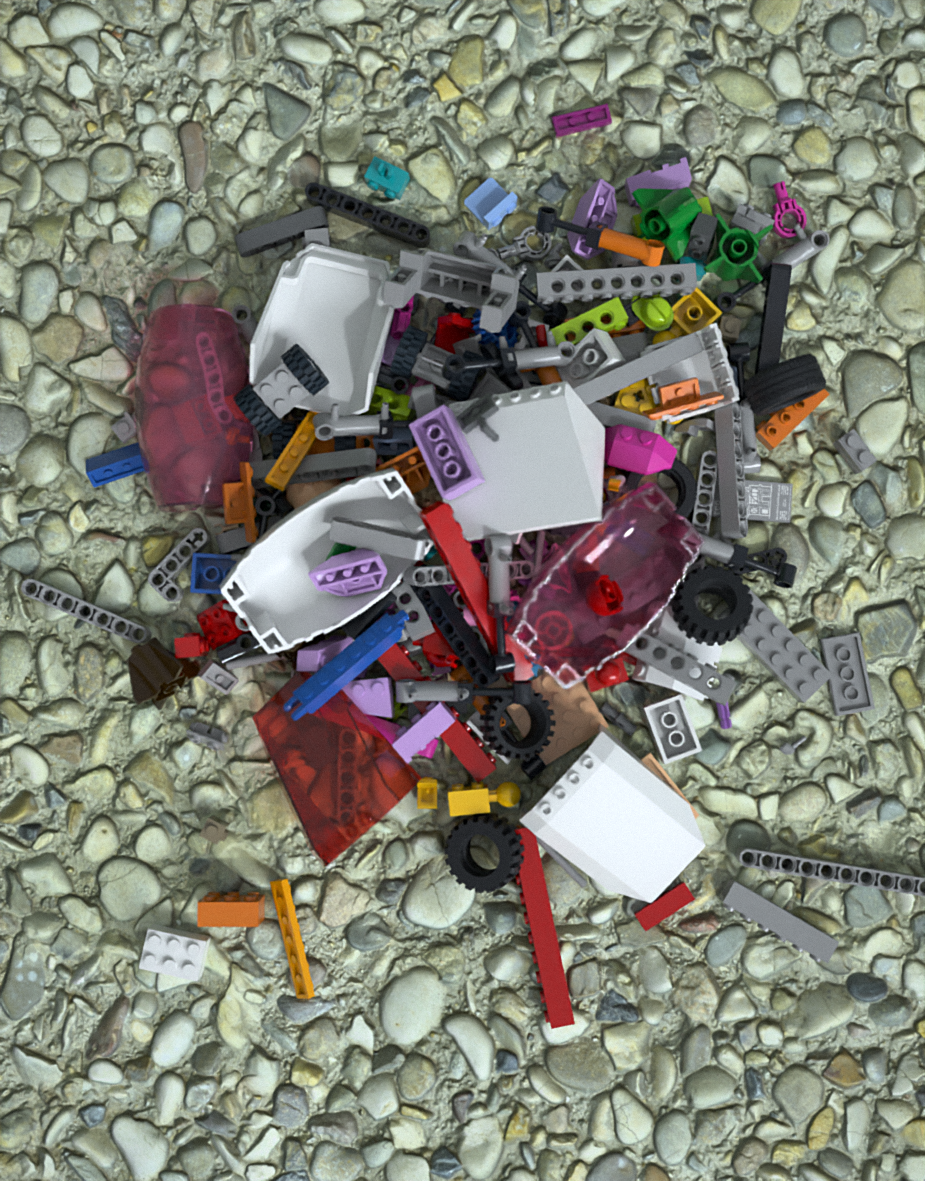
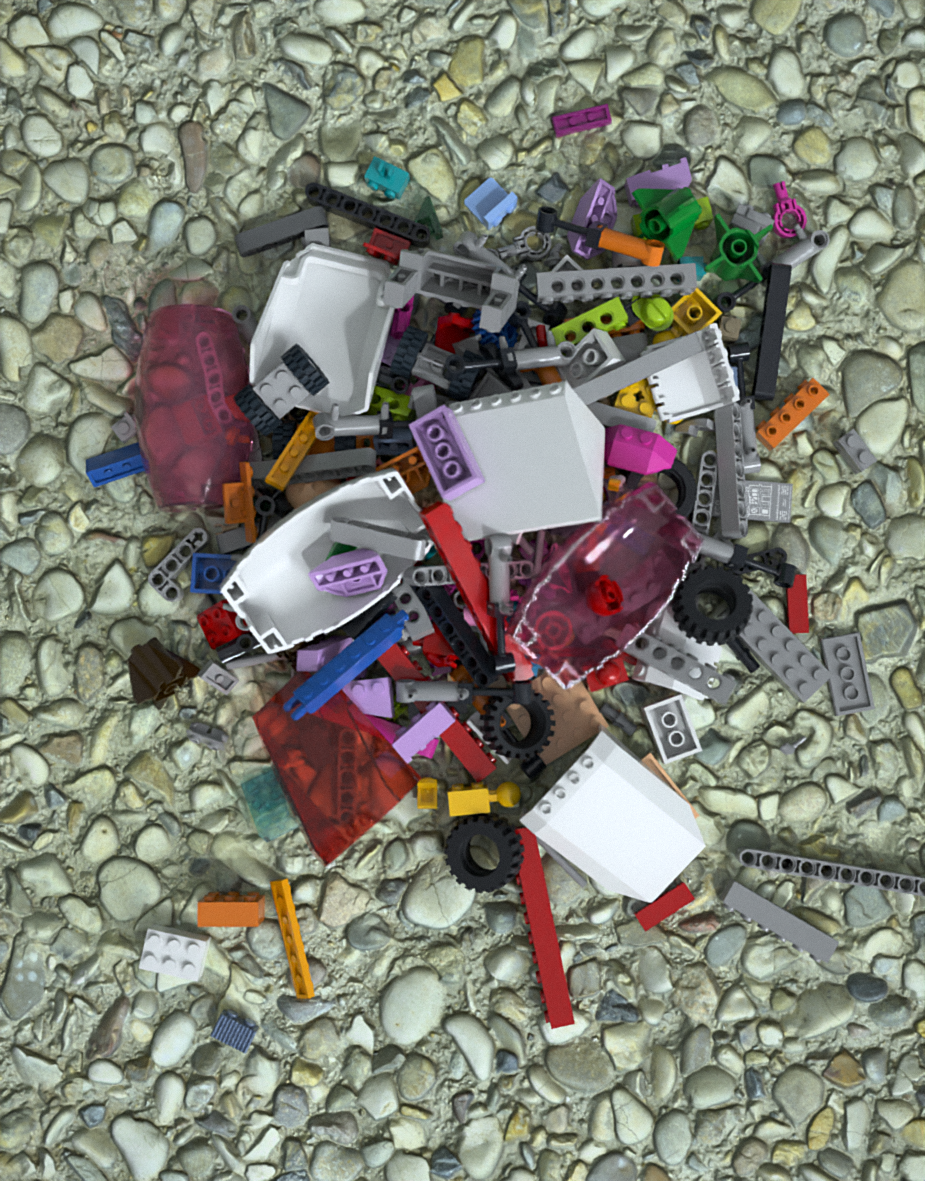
light grey beam [21,579,152,643] -> none
red brick [174,633,210,658] -> none
dark tan brick [199,815,230,845] -> none
dark grey plate [456,392,499,442] -> none
orange bracket [643,377,724,420] -> none
dark grey brick [688,212,718,261] -> none
medium lavender axle [716,701,732,729] -> none
black tyre [743,354,826,416] -> none
none -> sand blue brick [210,1009,259,1054]
none -> clear light blue slope [241,767,302,842]
none -> red bracket [362,228,411,266]
none -> clear green slope [414,196,443,240]
none -> black pin [726,637,760,673]
none -> red tile [786,574,809,634]

